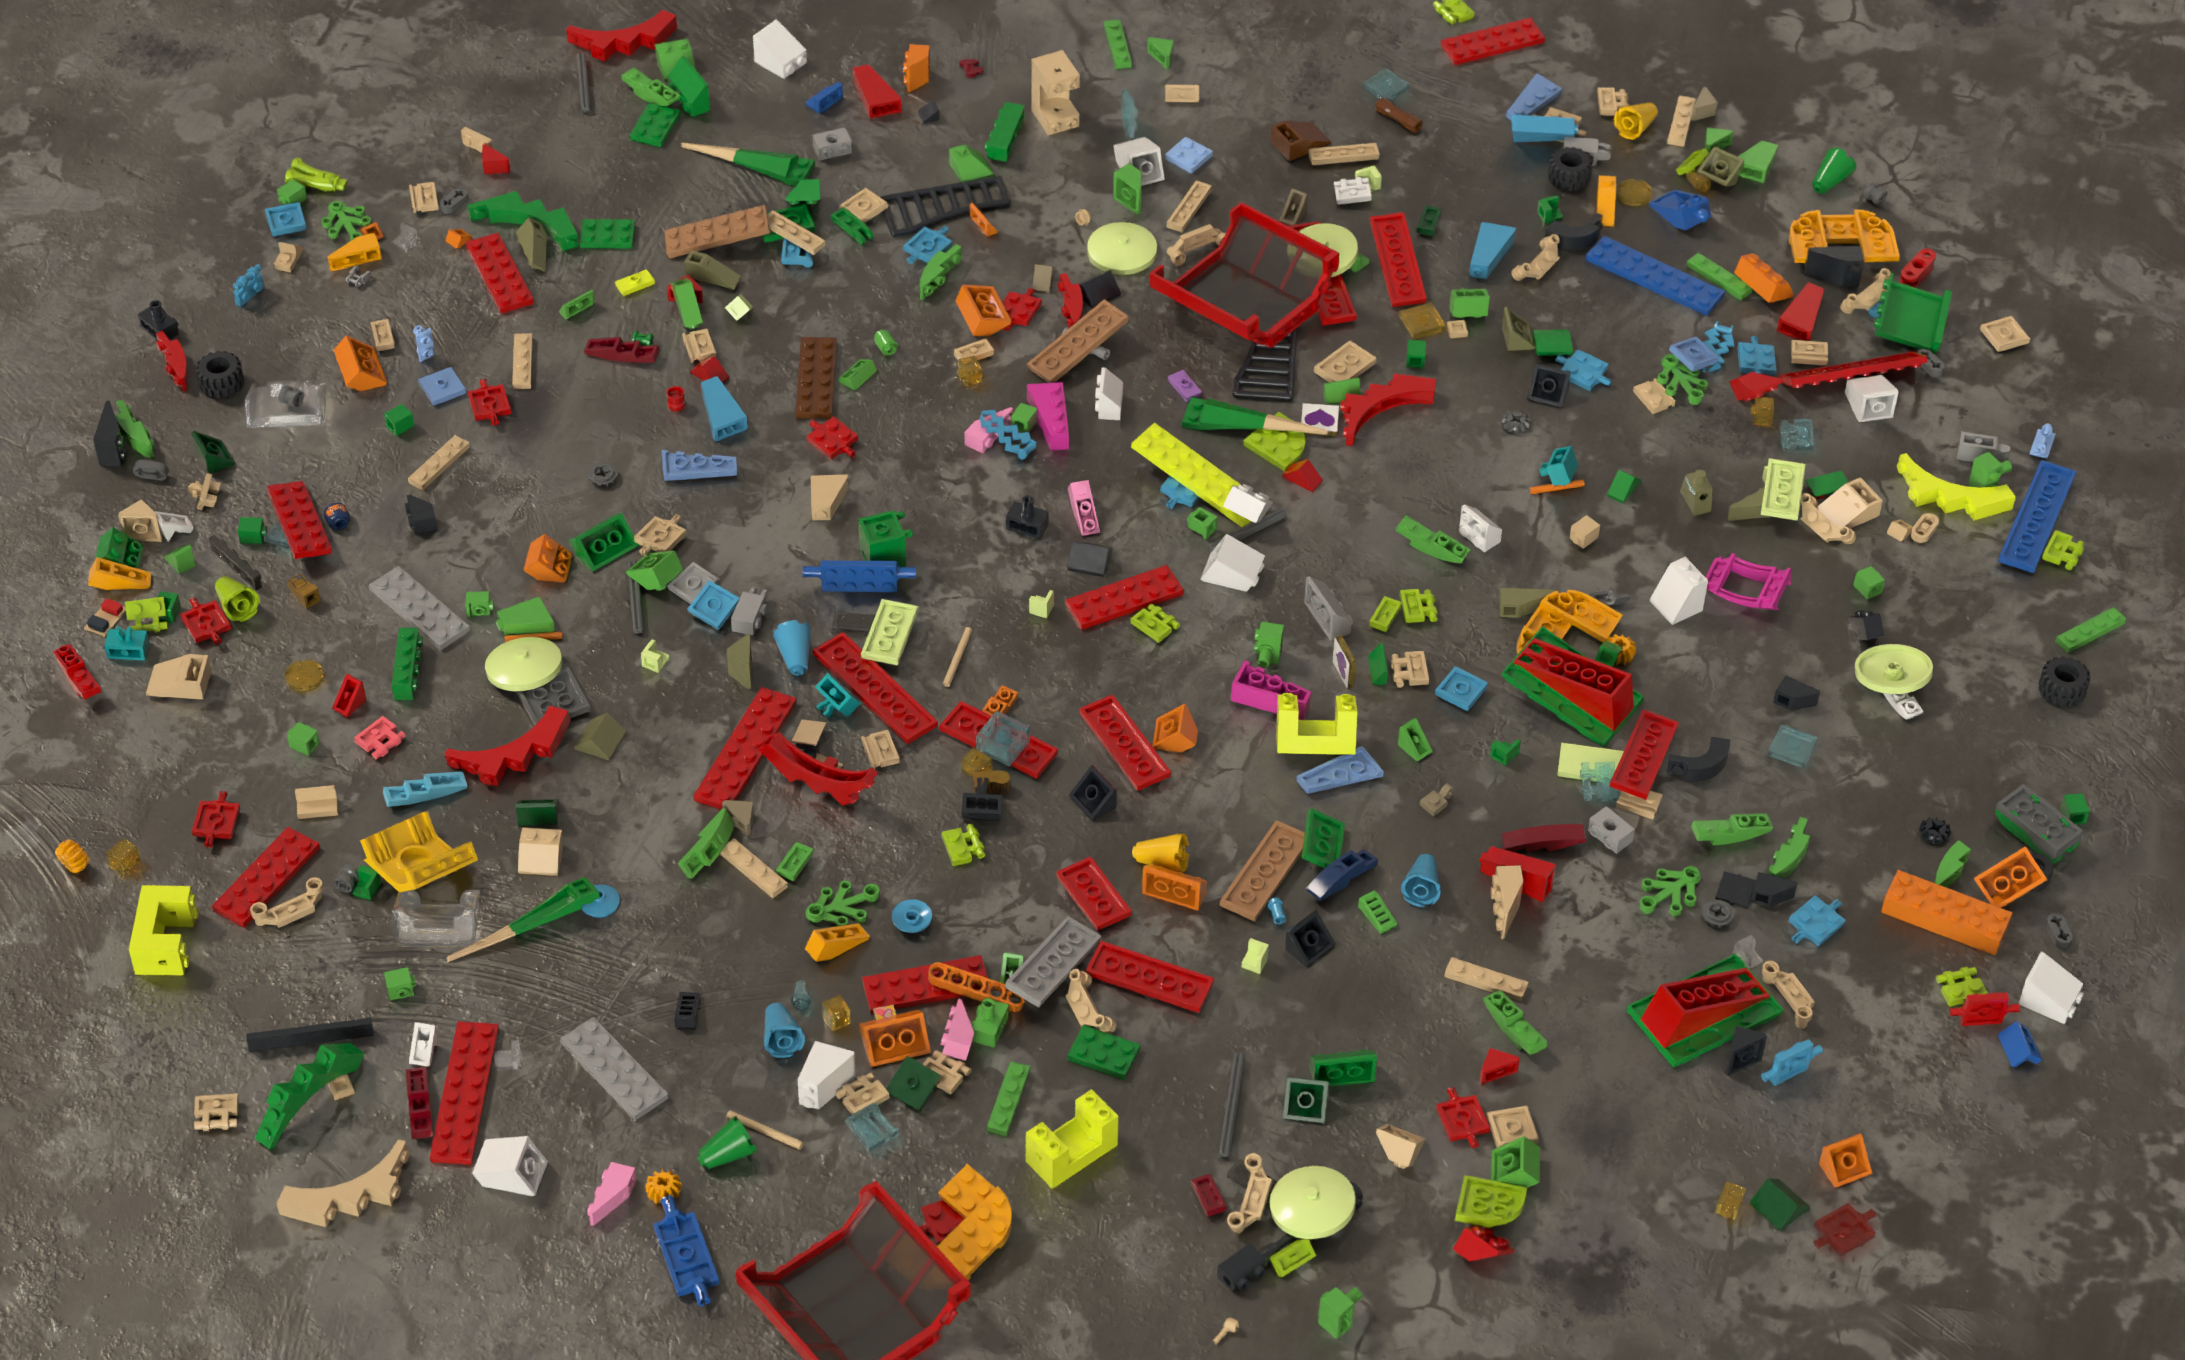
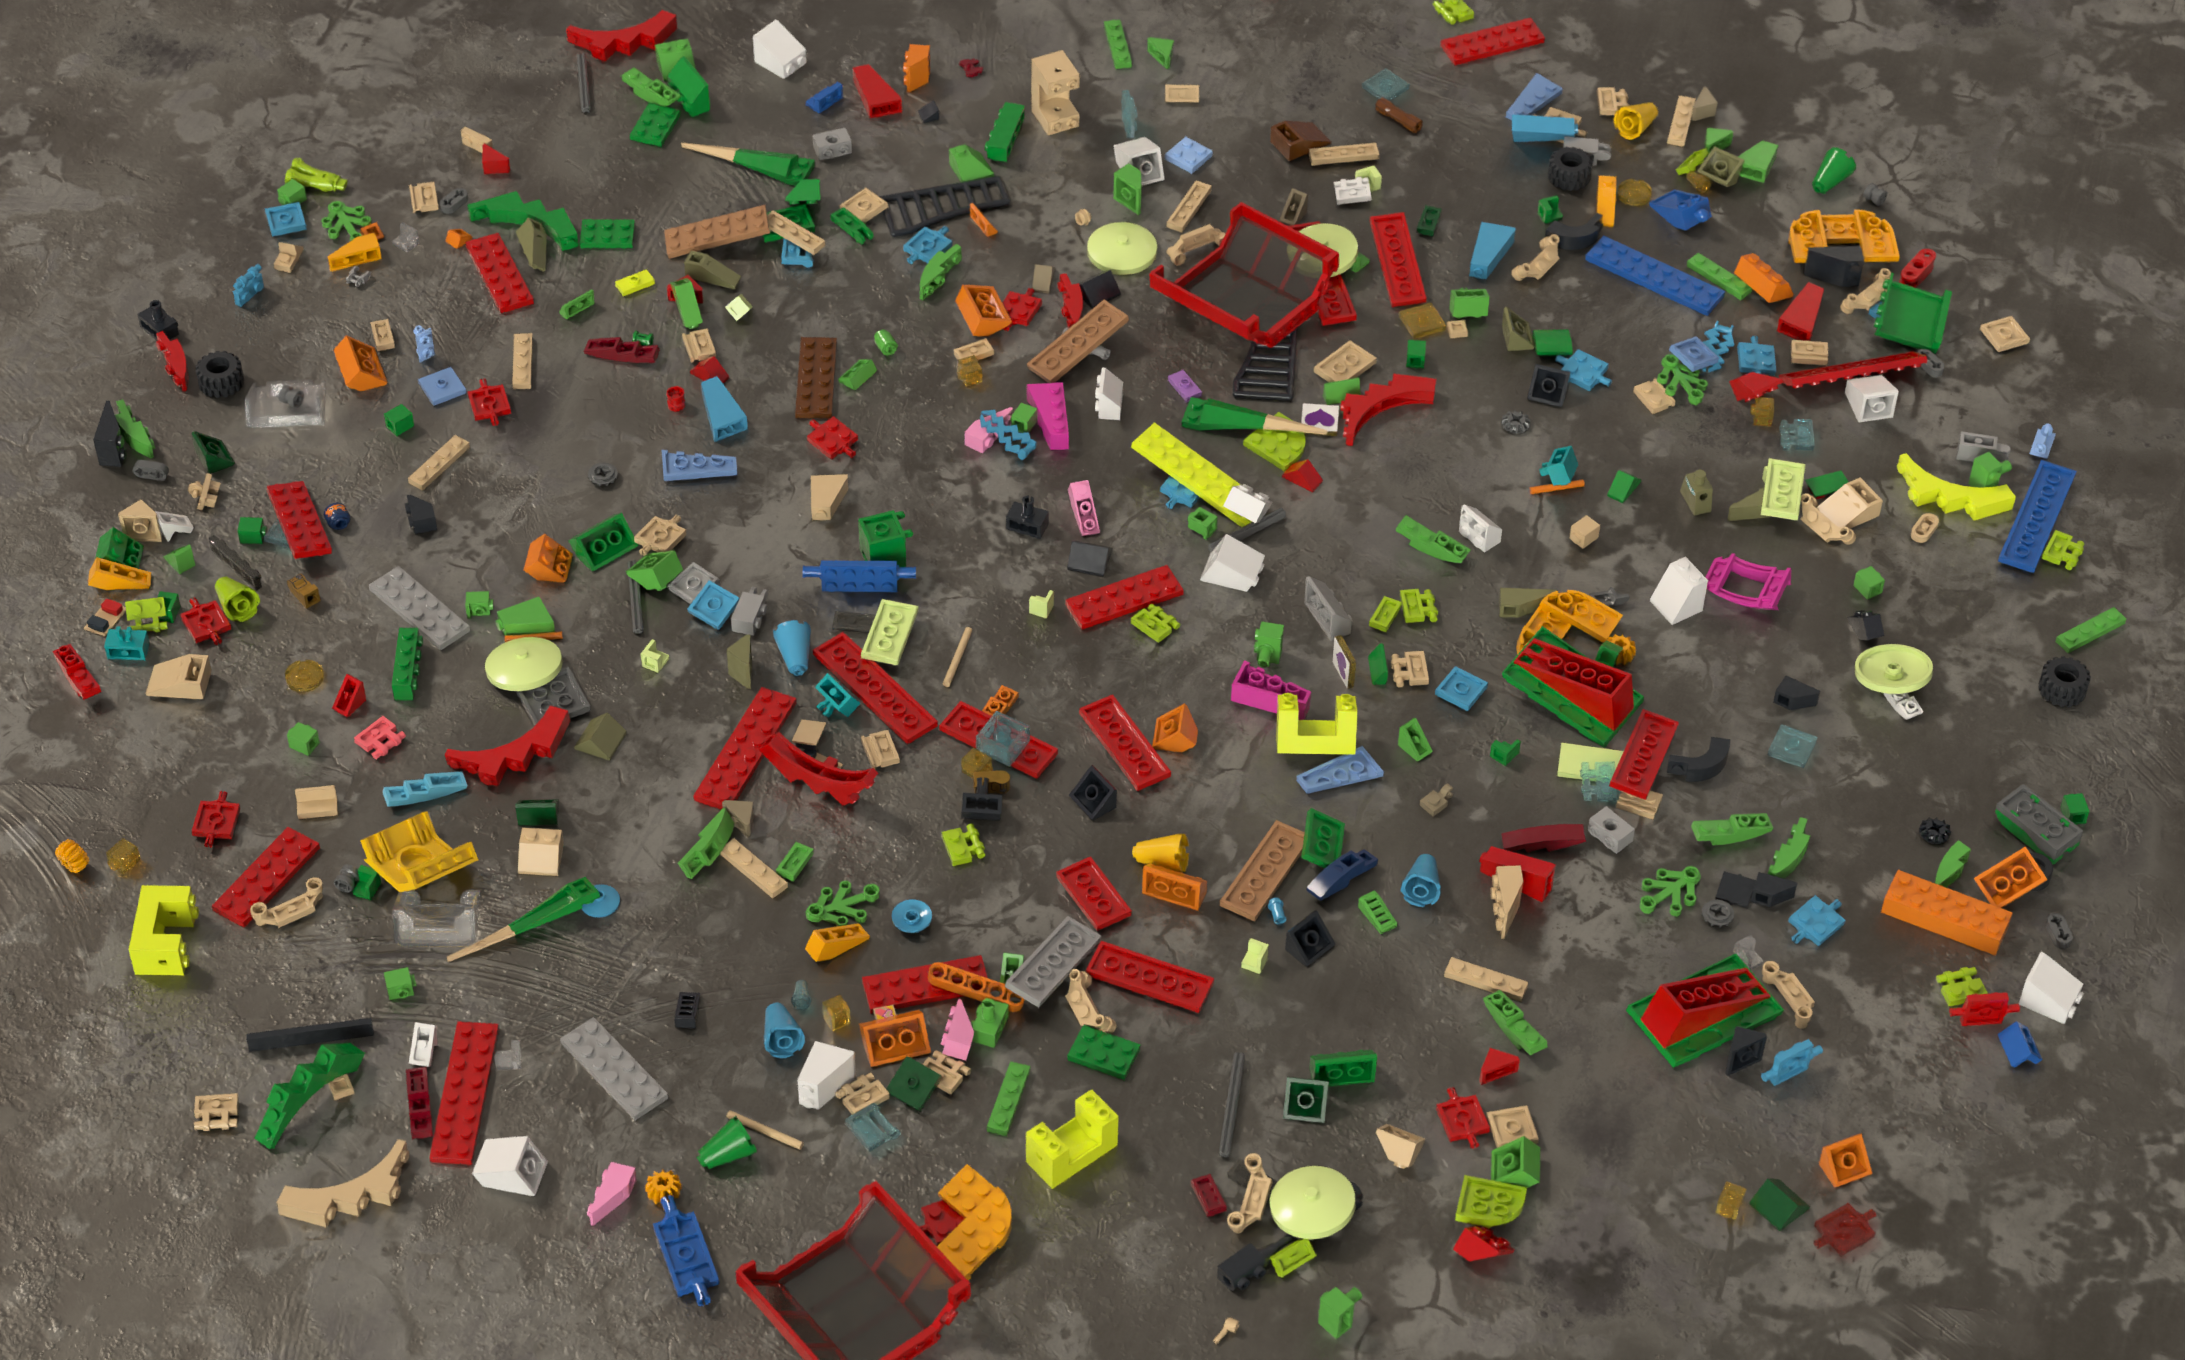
tan slope [1887,519,1913,542] -> none

